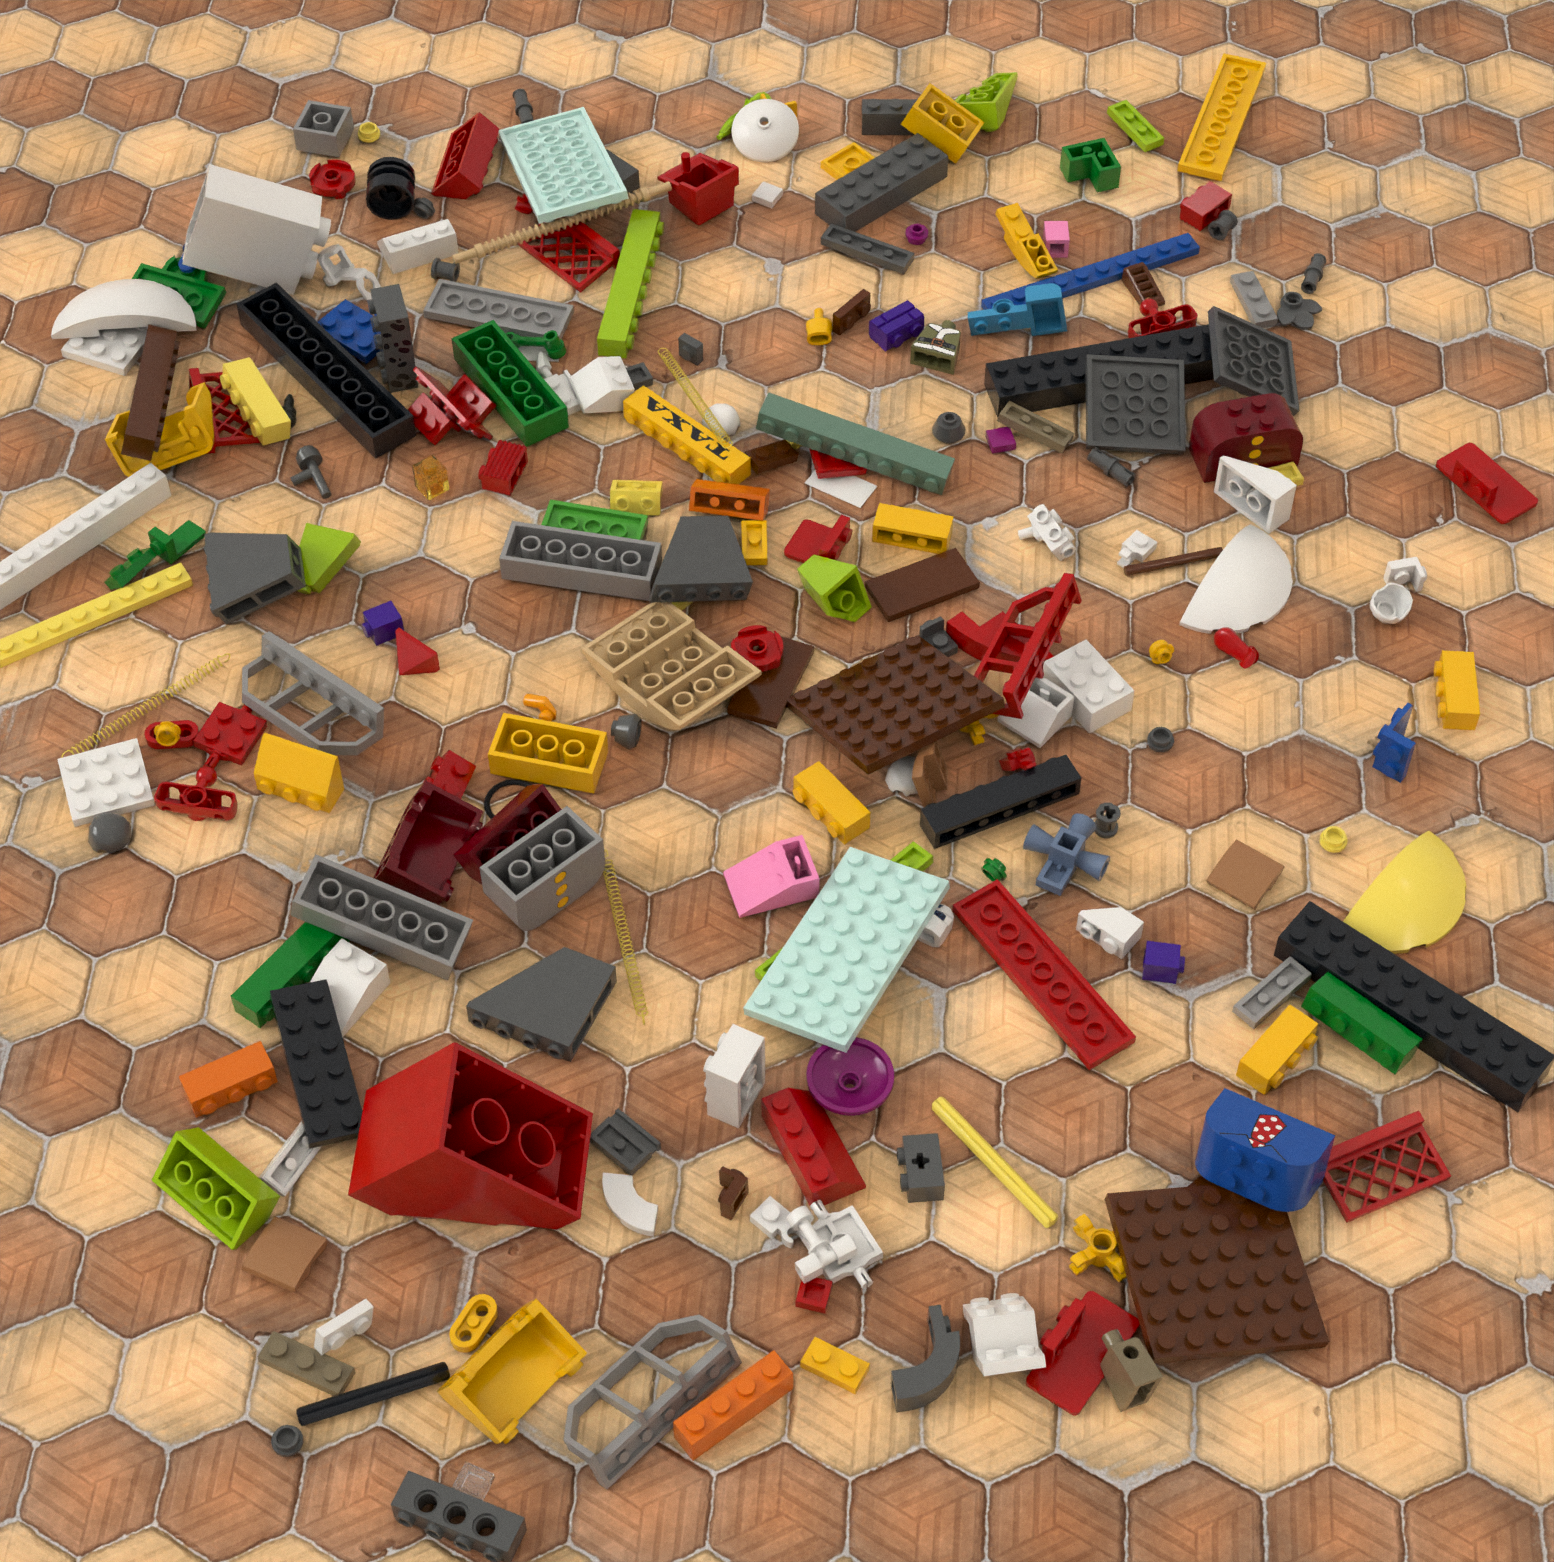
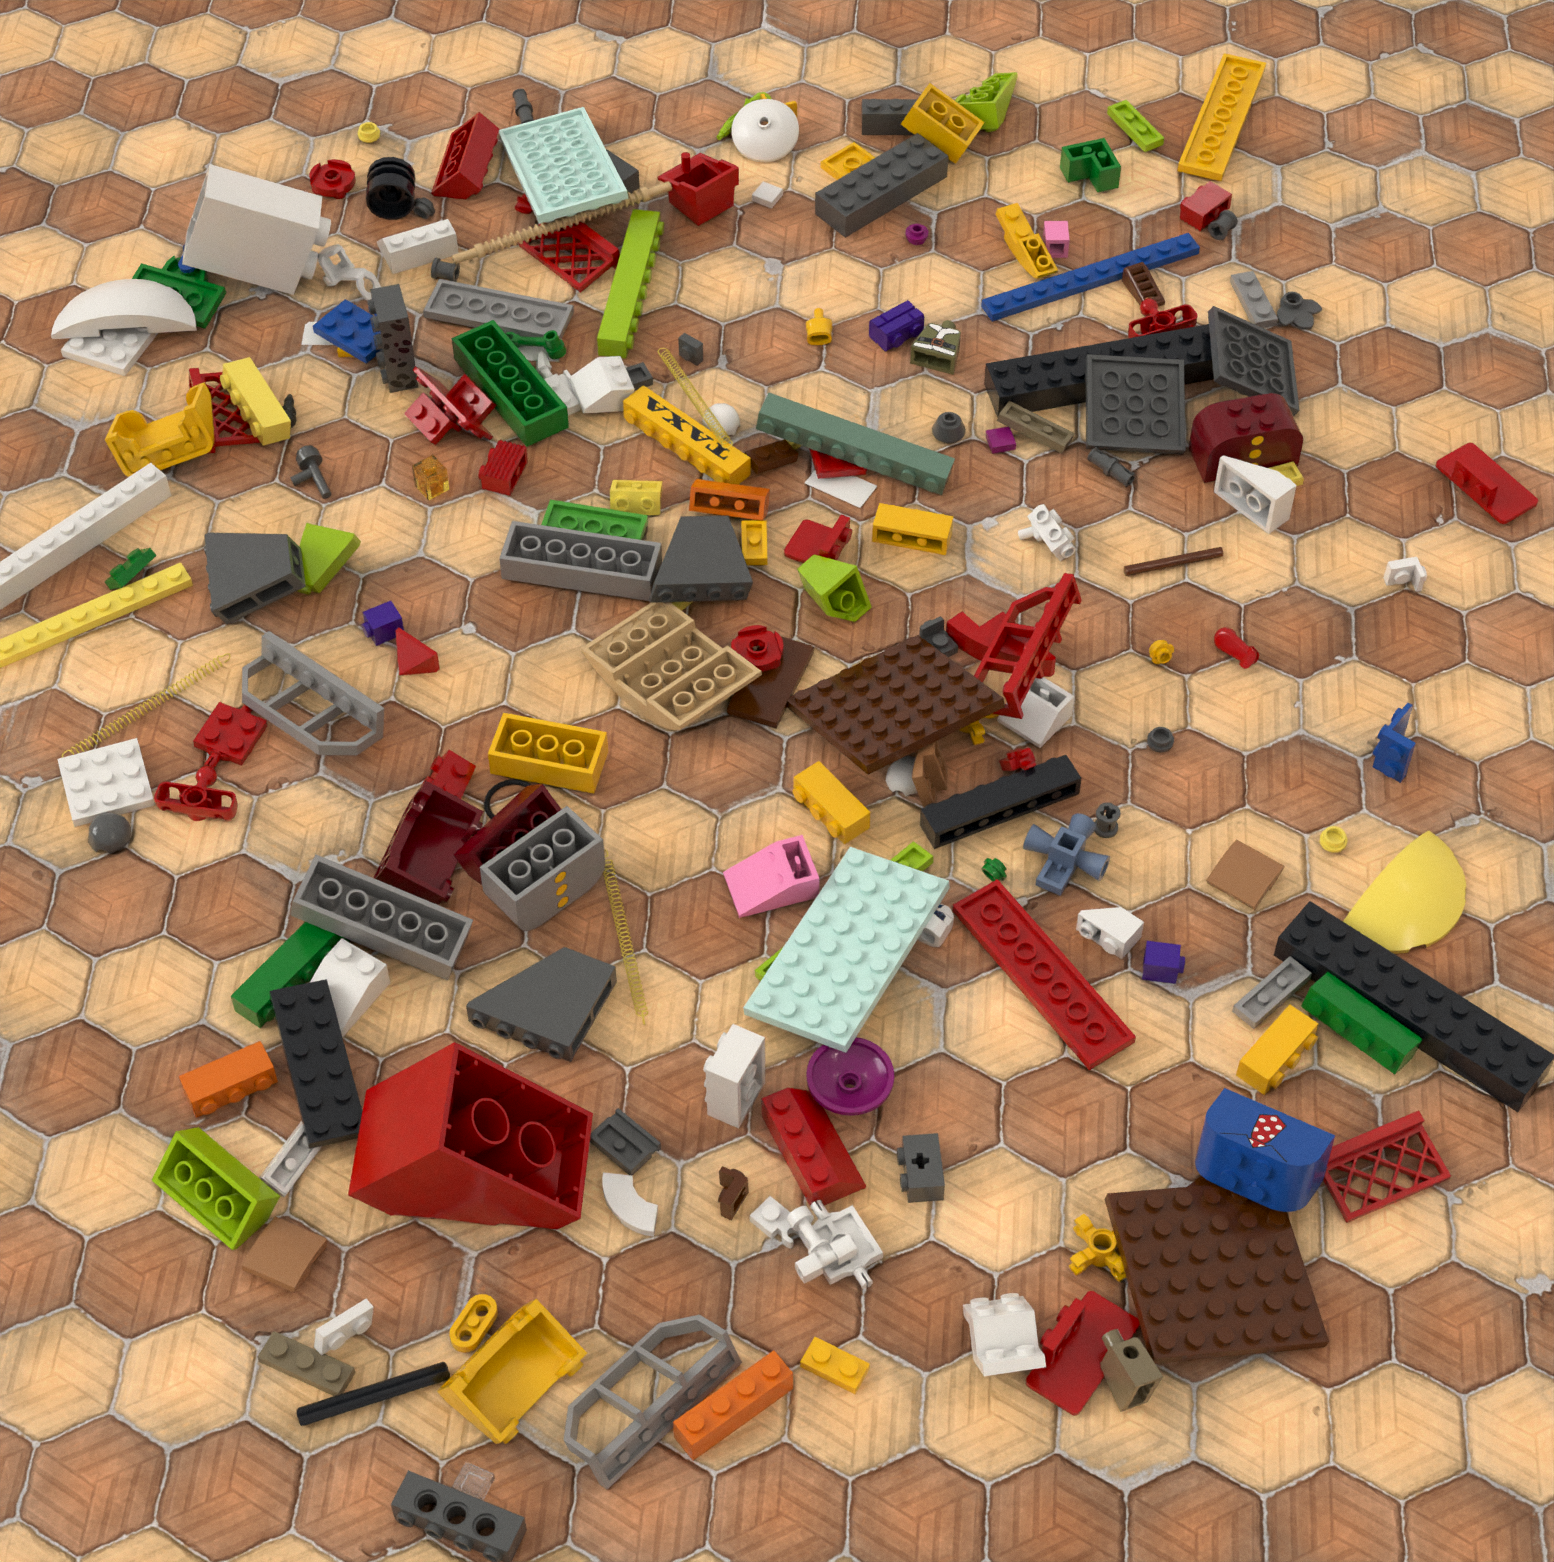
reddish brown brick [121,324,180,461] -> none
red plate [144,720,199,749] -> none
green bracket [148,520,206,564] -> none
yellow plate [154,721,181,746] -> none
black brick [236,282,416,459] -> none
yellow slope [253,733,344,813] -> none
dark grey plate [271,1425,304,1457] -> none
light grey brick [293,100,354,157] -> none
light orange arm [523,694,557,722] -> none
dark grey cone [611,713,642,750] -> none
red plate [795,1277,833,1314] -> none
dark grey plate [821,223,914,274] -> none
reddish brown plate [832,289,871,336] -> none
reddish brown tile [865,548,980,622] -> none
dark grey arch [890,1305,960,1413] -> none
light yellow axle [932,1097,1058,1228] -> none
dark azure plate [967,283,1067,336] -> none
white brick [1043,640,1134,733] -> none
white plate [1117,530,1157,568] -> none
white brick [1179,524,1293,634] -> none
dark grey pin [1301,253,1326,294] -> none
white hair [1370,583,1413,624] -> none
yellow brick [1434,650,1480,730] -> none

